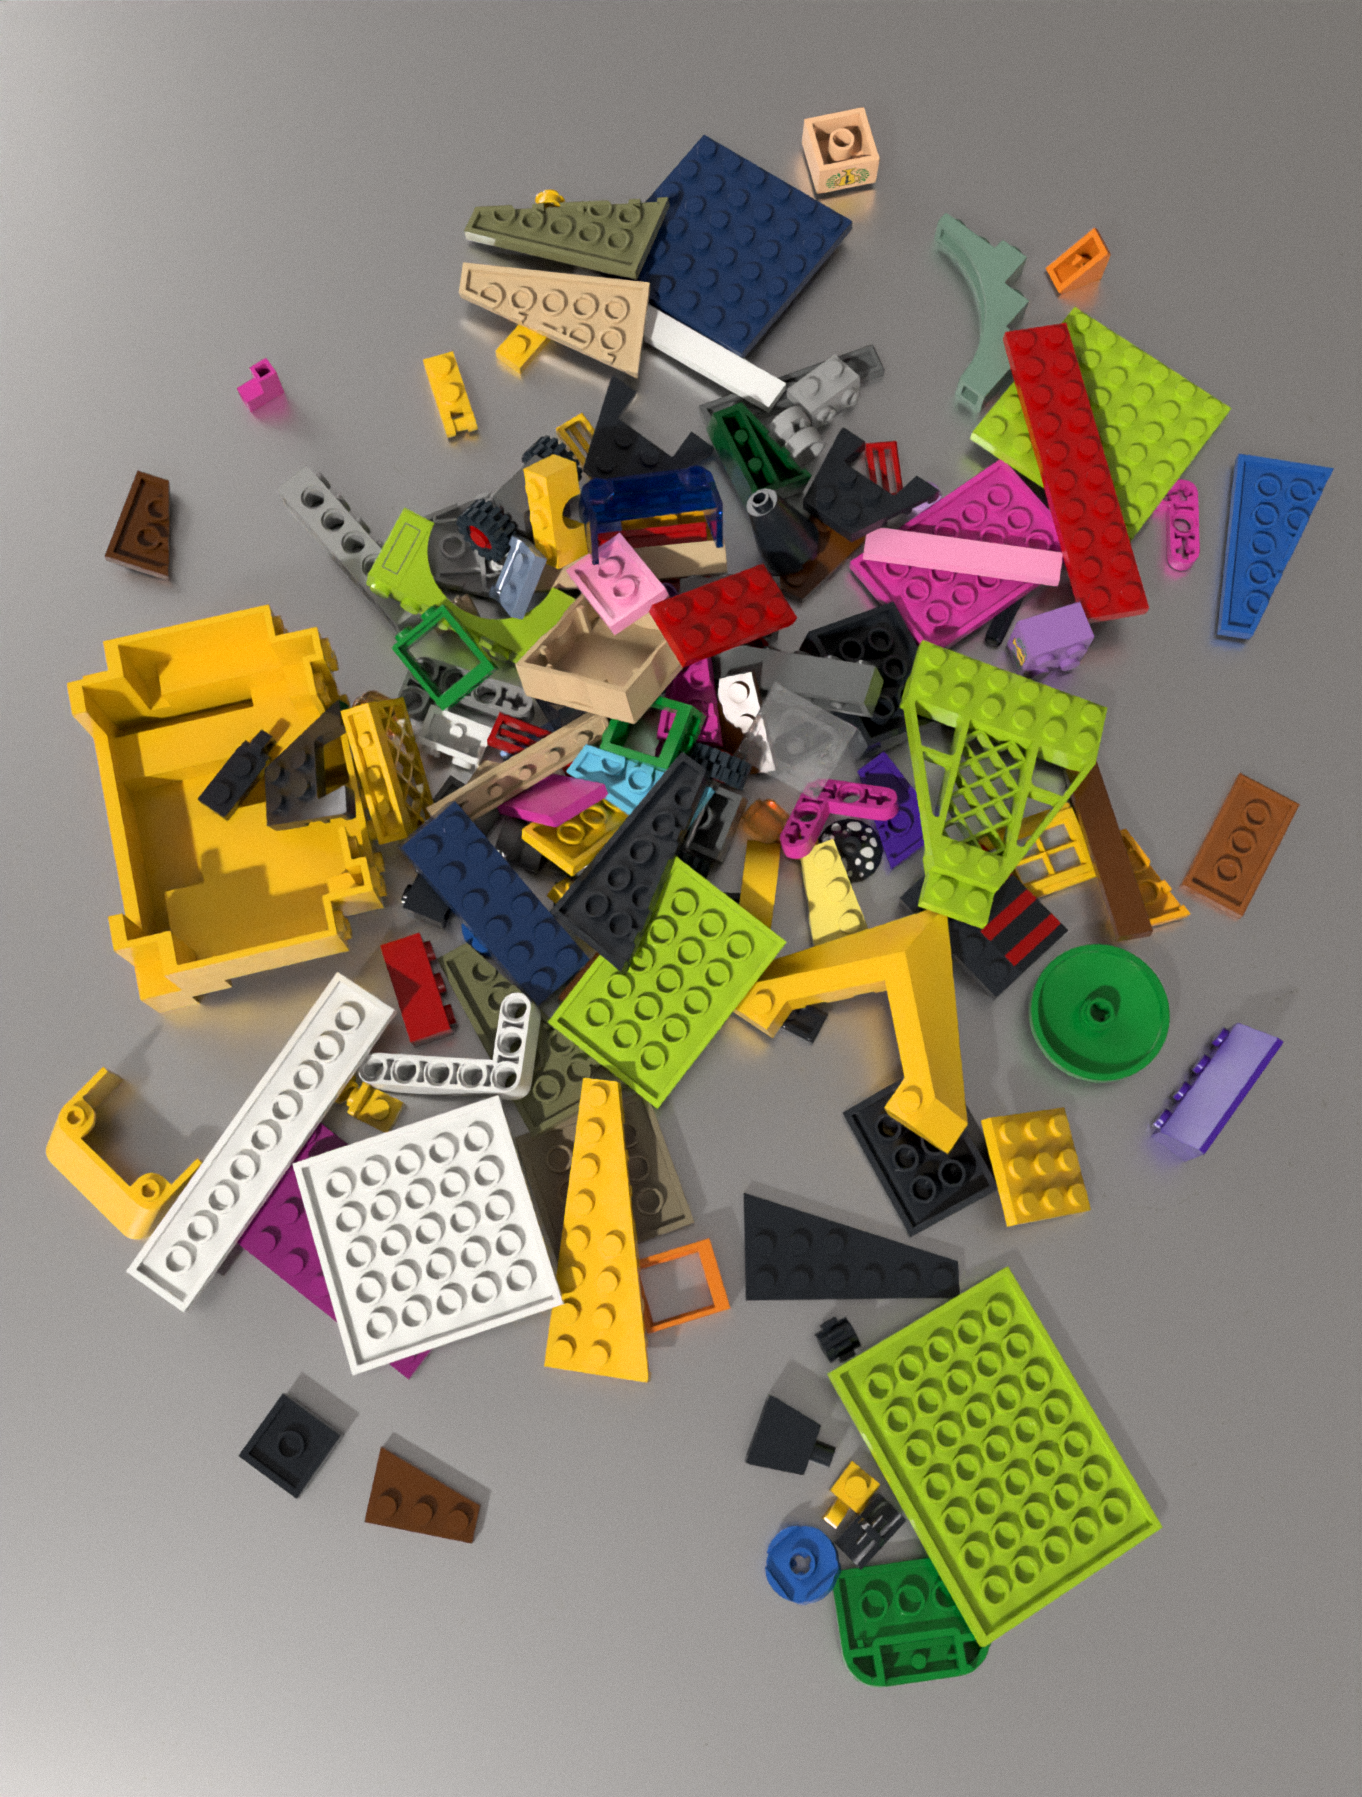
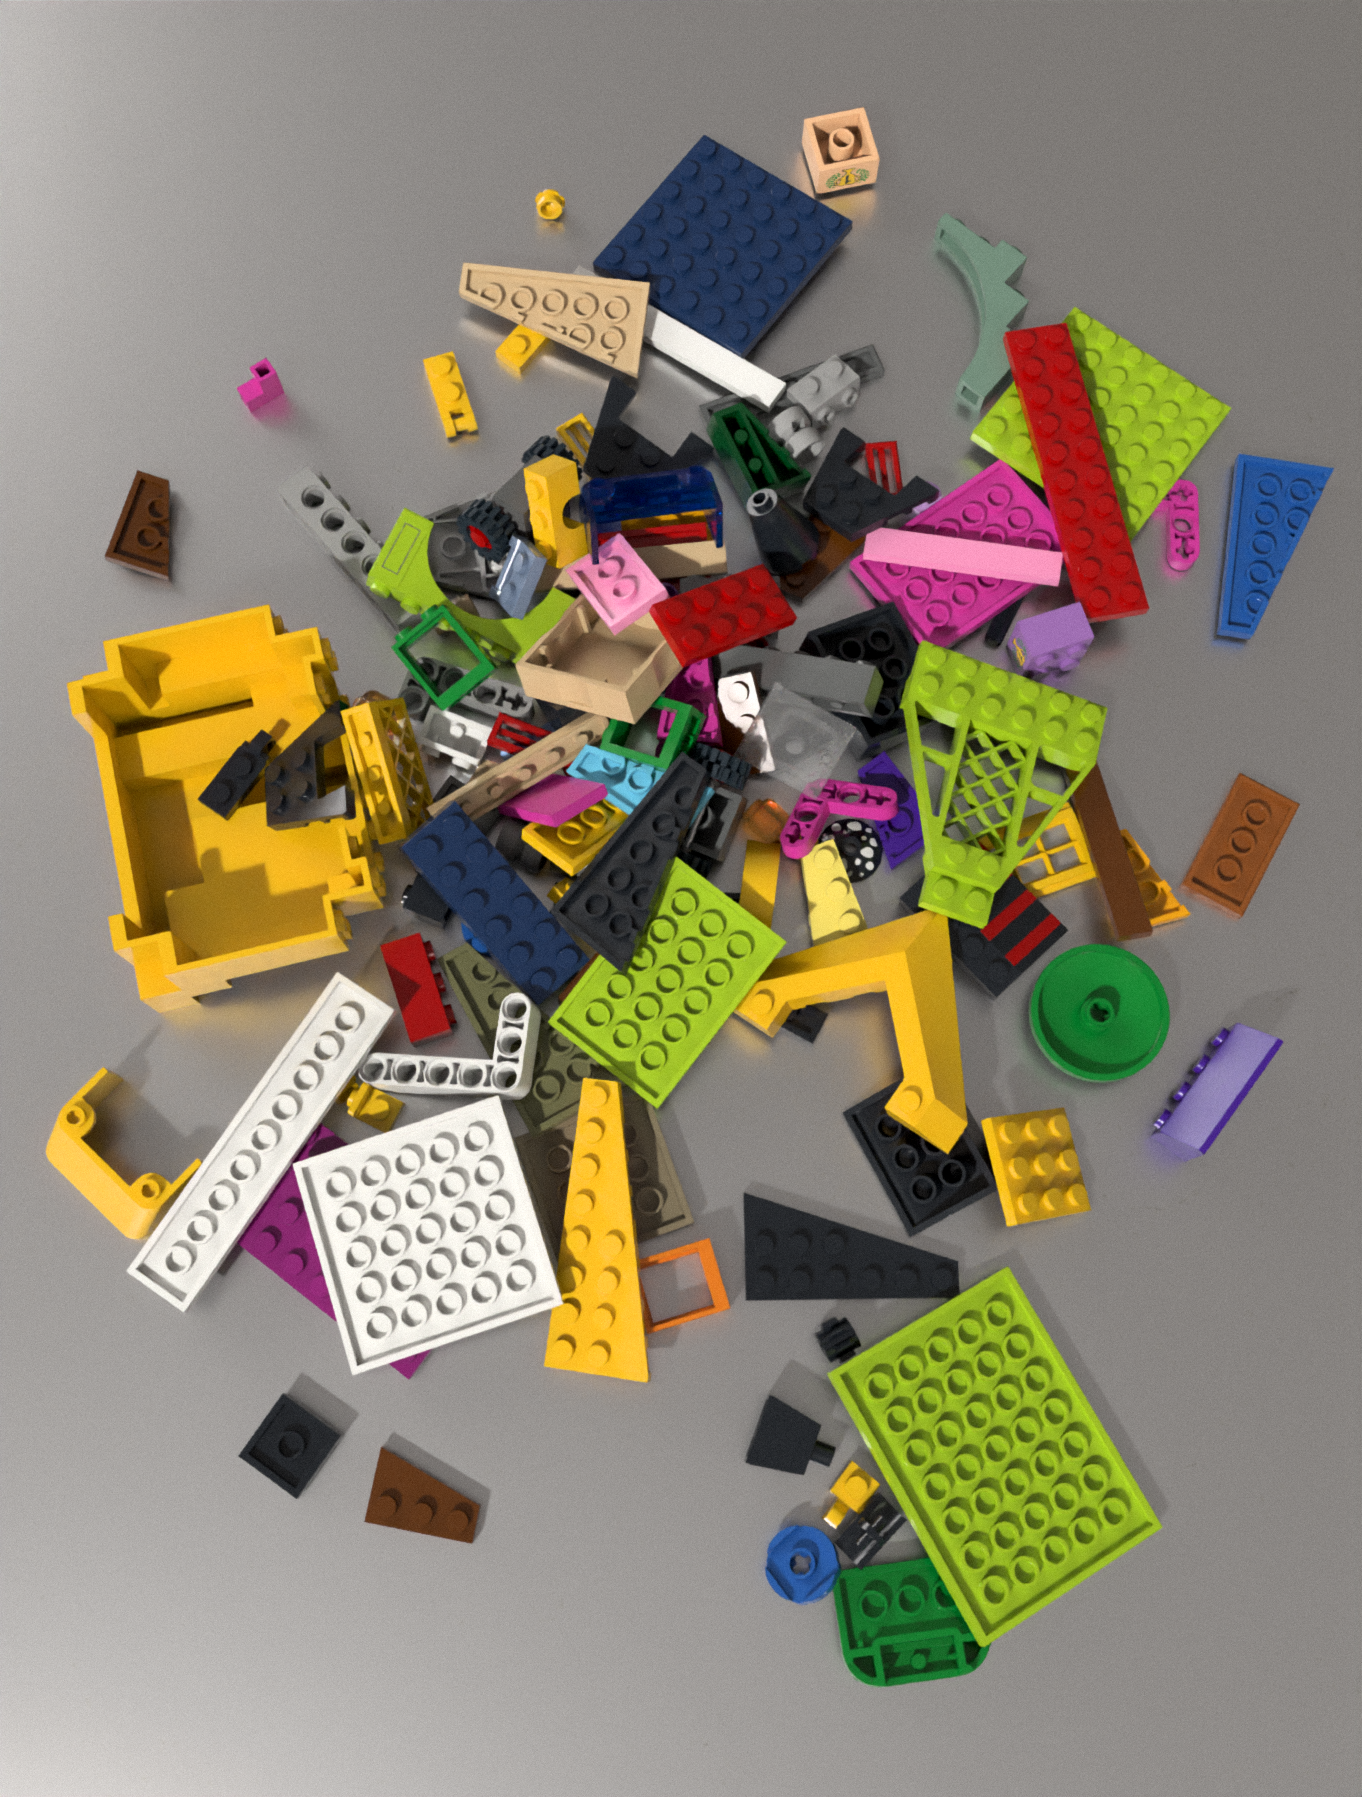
olive wing [464,197,670,280] -> none
orange slope [1046,228,1111,294] -> none

